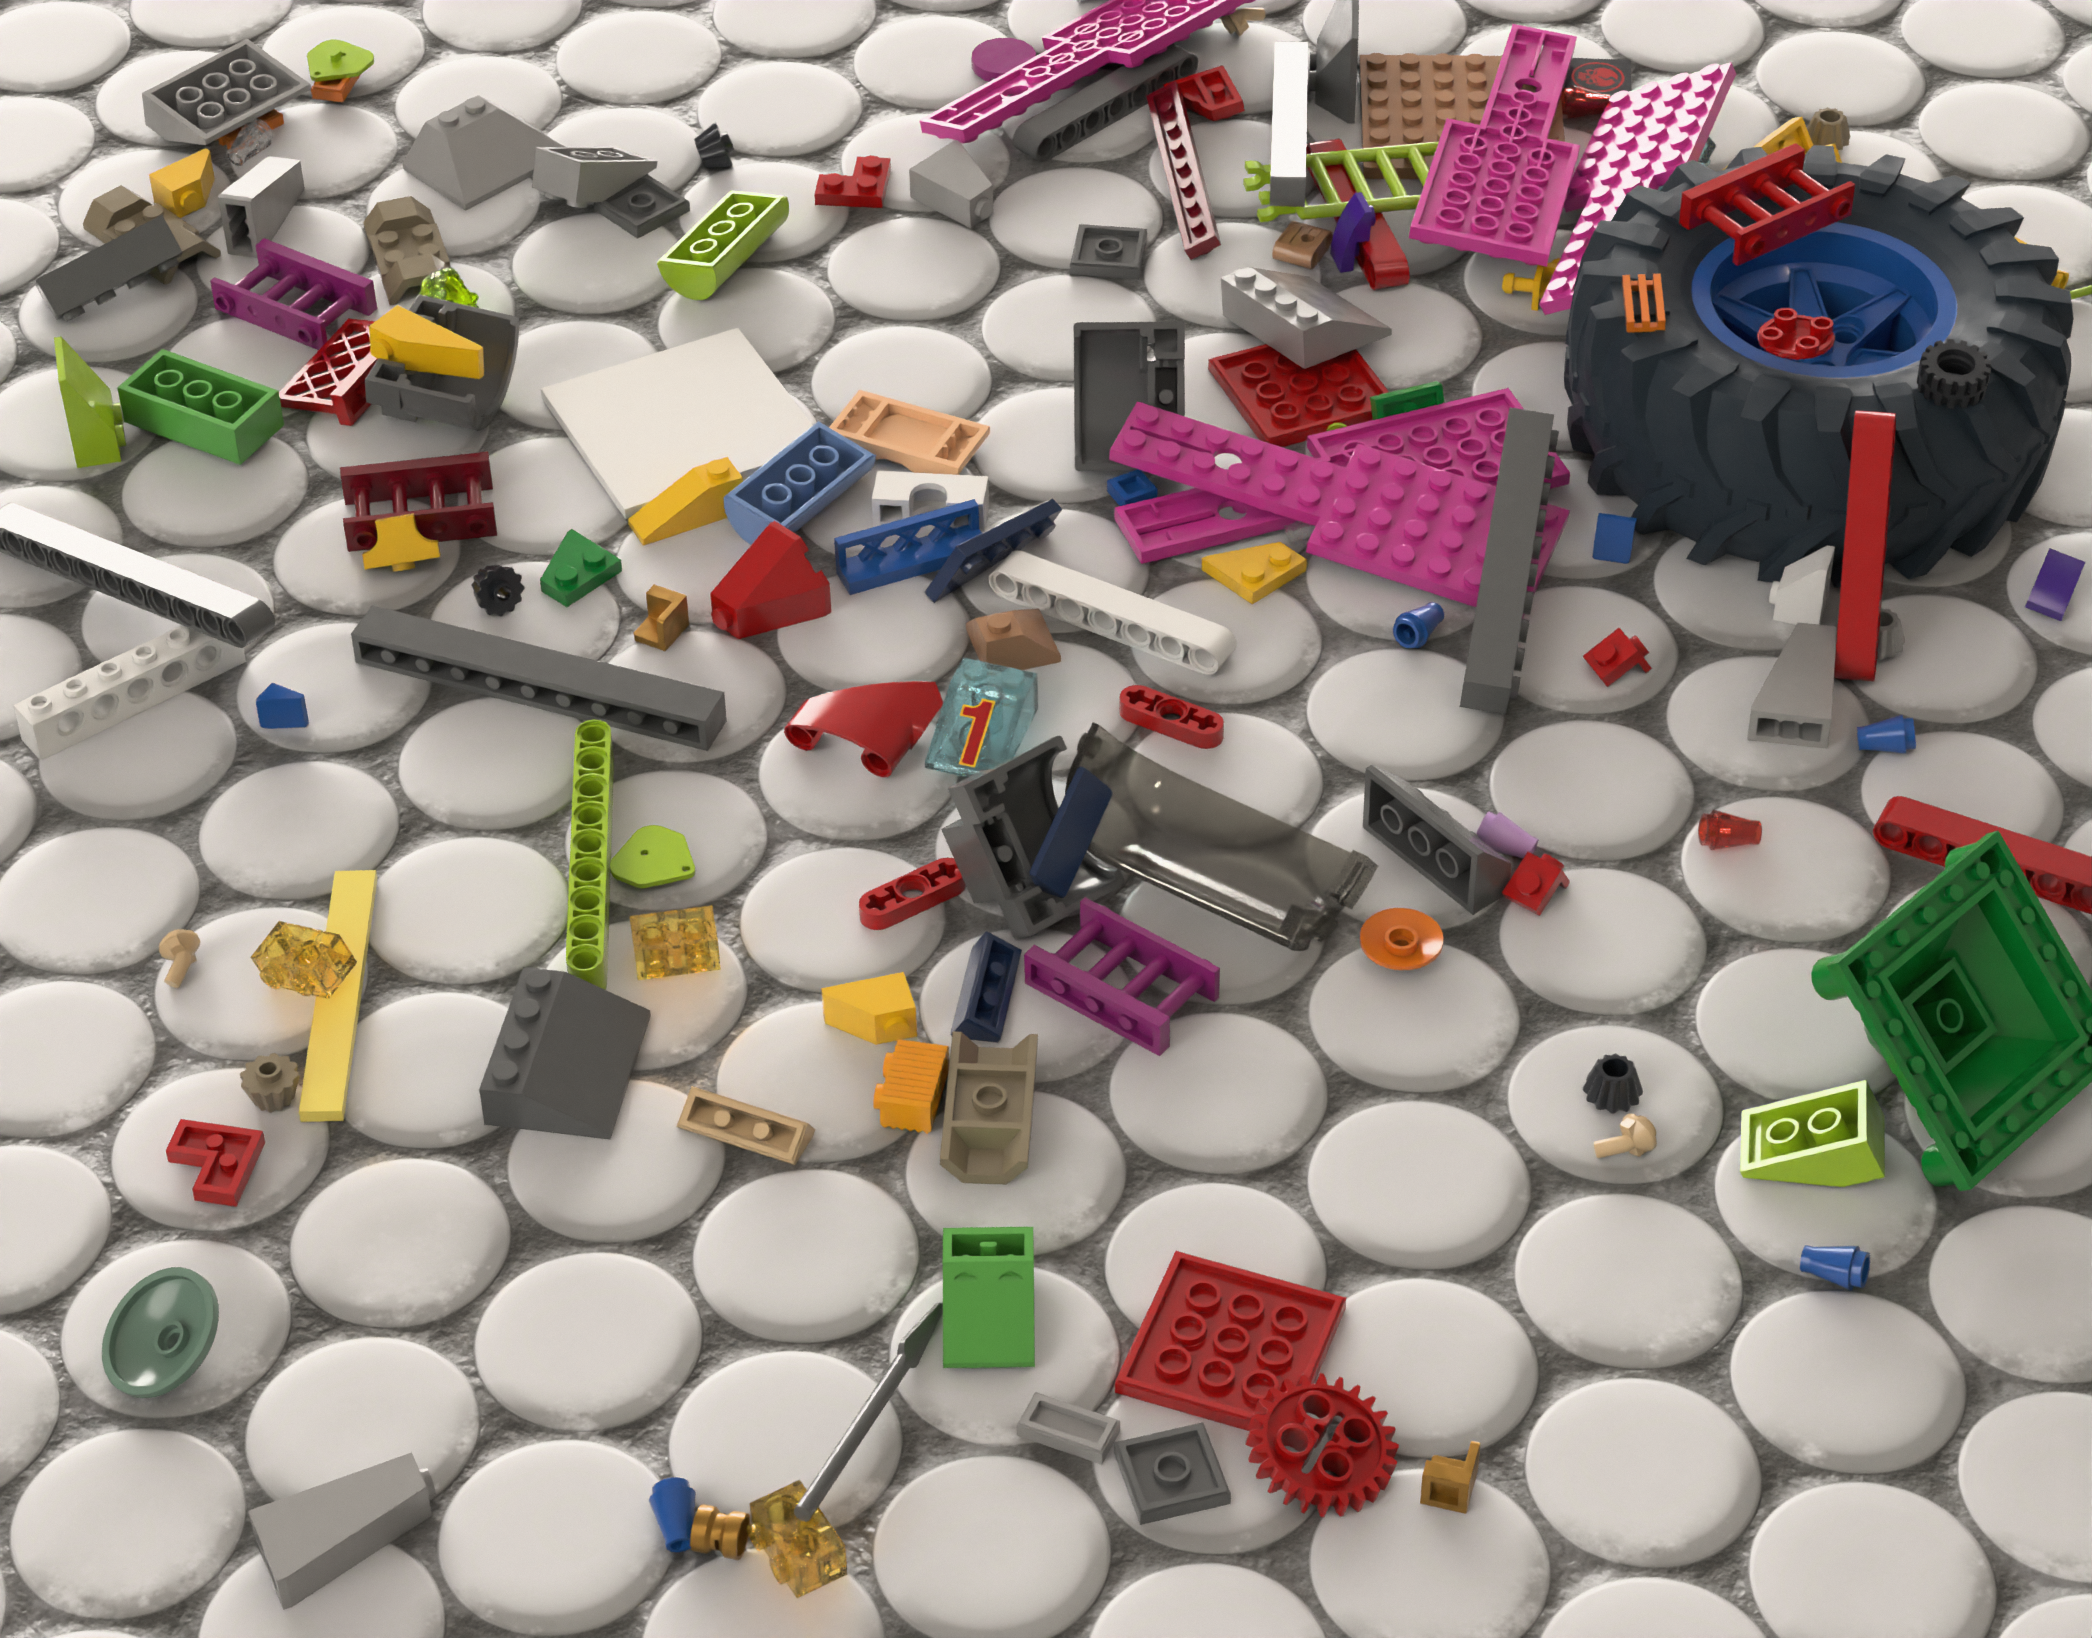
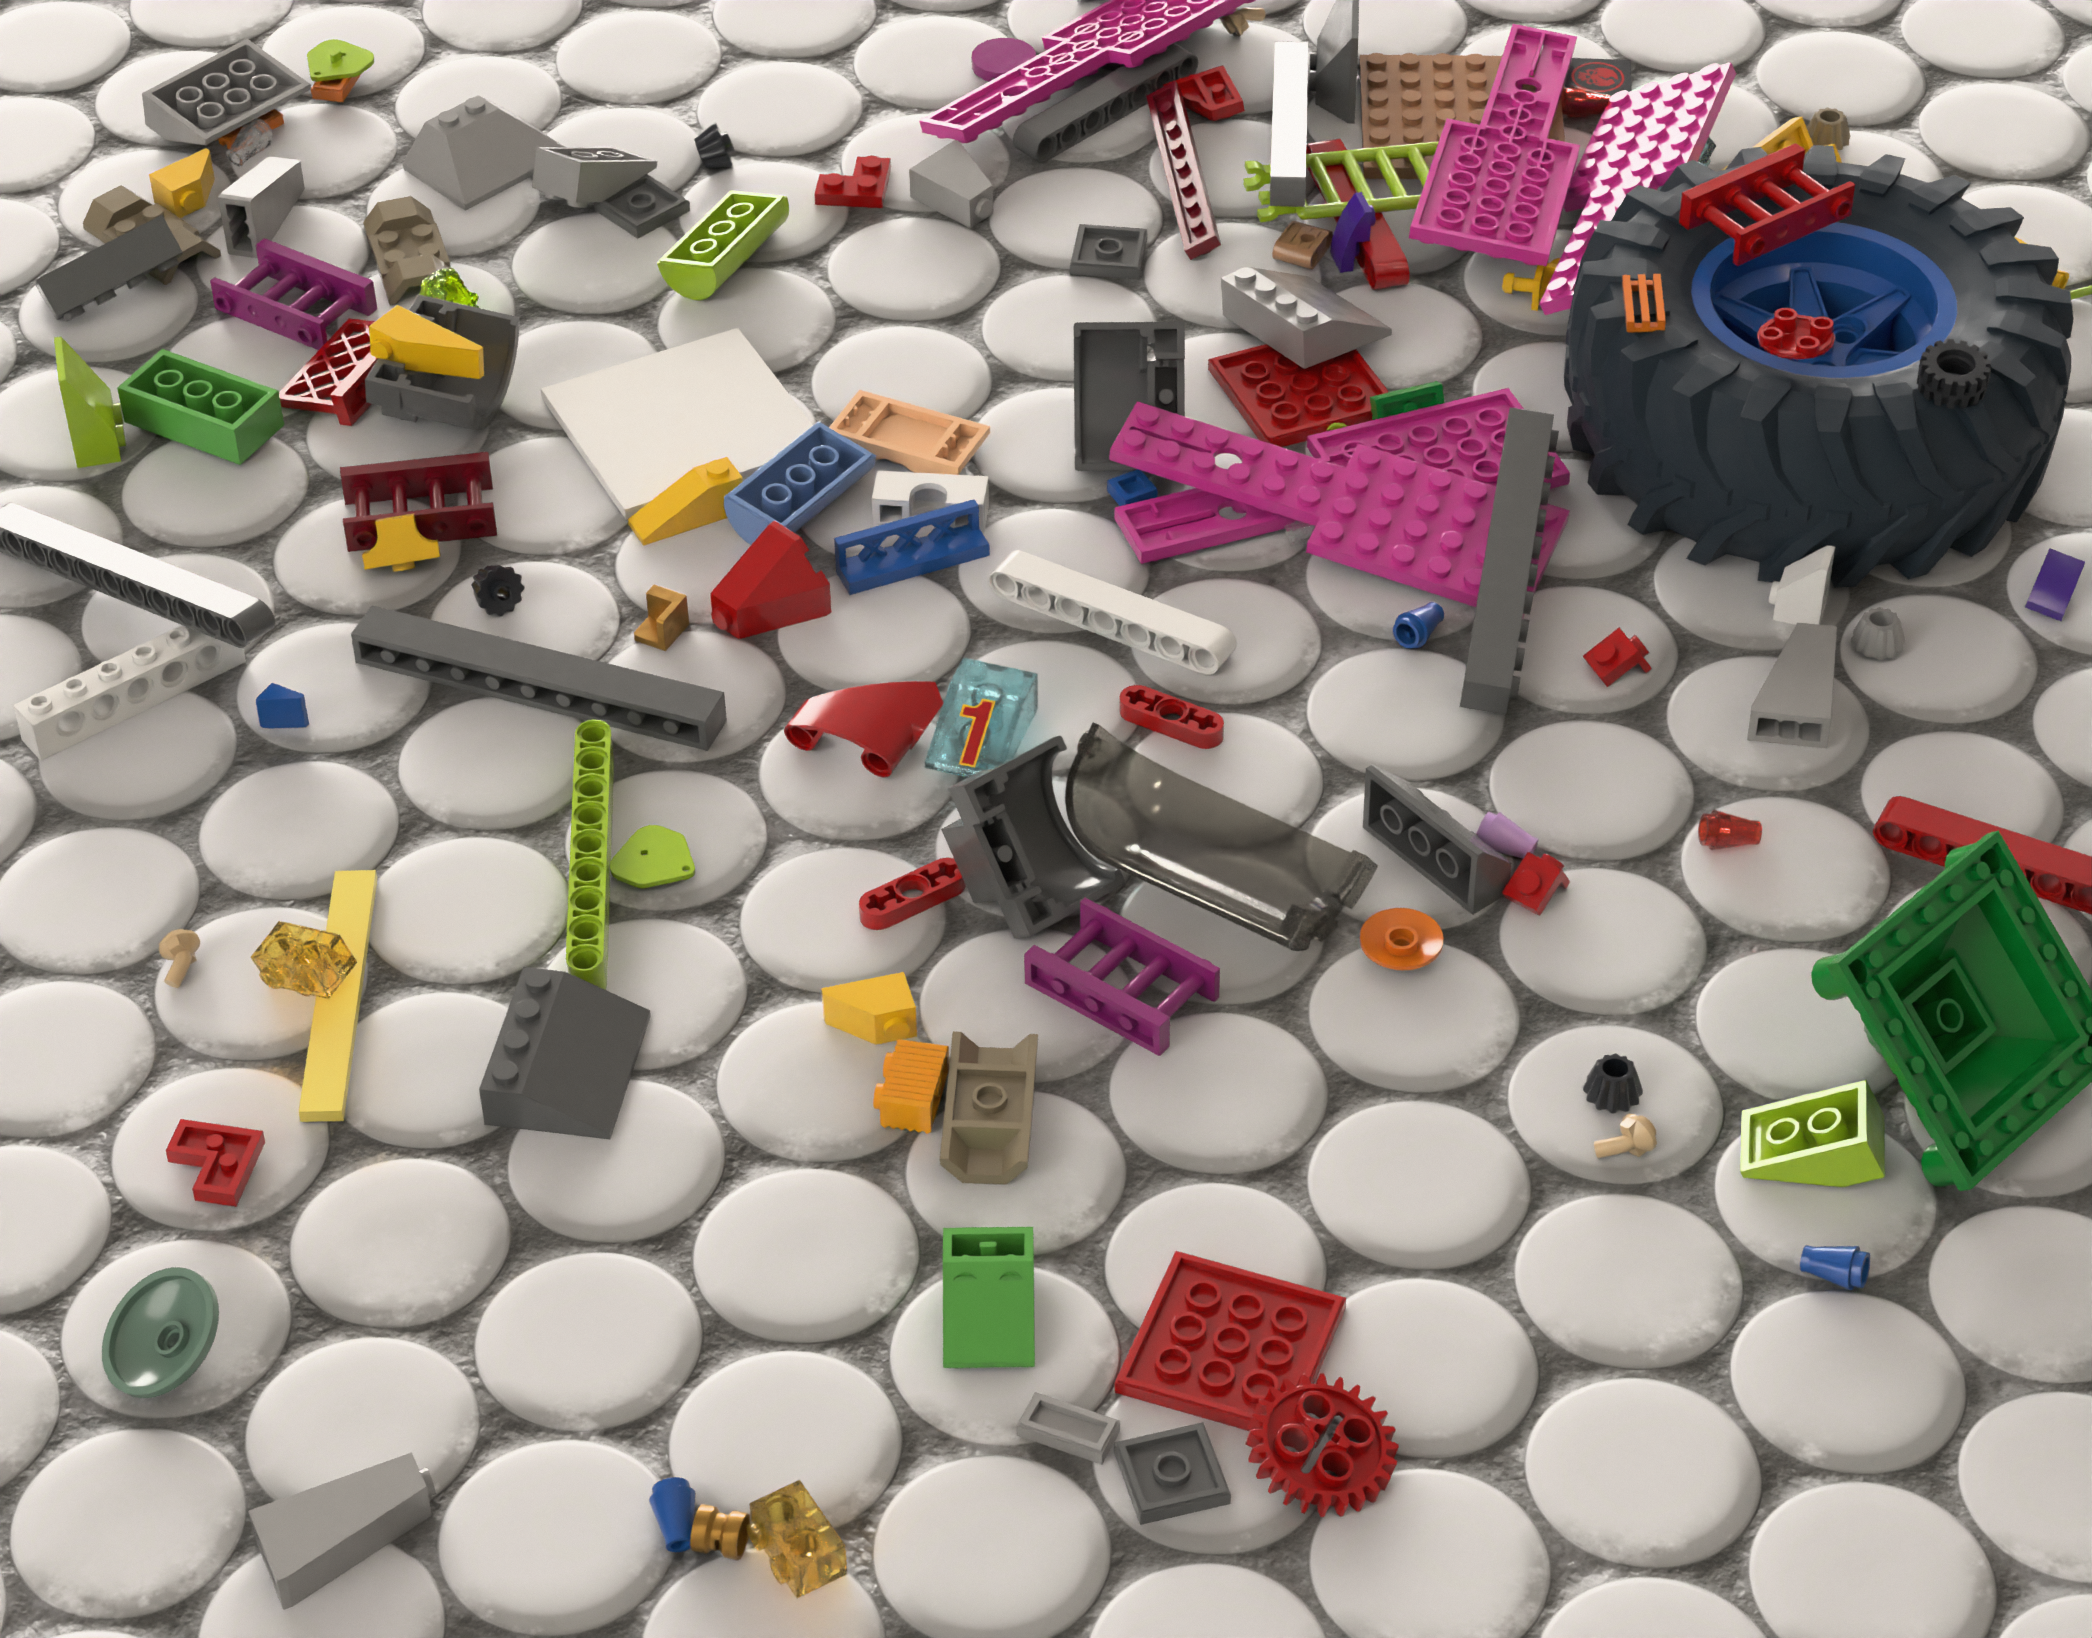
dark tan piece [240,1053,299,1113] -> none
green wing [540,529,622,607] -> none
clear yellow brick [629,905,721,980] -> none
tan slope [676,1086,816,1165] -> none
dark grey piece [794,1303,943,1521] -> none
dark blue wing [925,499,1062,603] -> none
dark blue slope [950,931,1022,1043] -> none
medium nougat slope [966,608,1061,677] -> none
dark blue slope [1029,766,1113,898] -> none
yellow wing [1202,542,1307,604] -> none
pearl gold panel [1420,1441,1481,1514] -> none
blue slope [1592,513,1636,564] -> none
red beam [1834,410,1896,682] -> none
blue cone [1857,715,1916,754] -> none

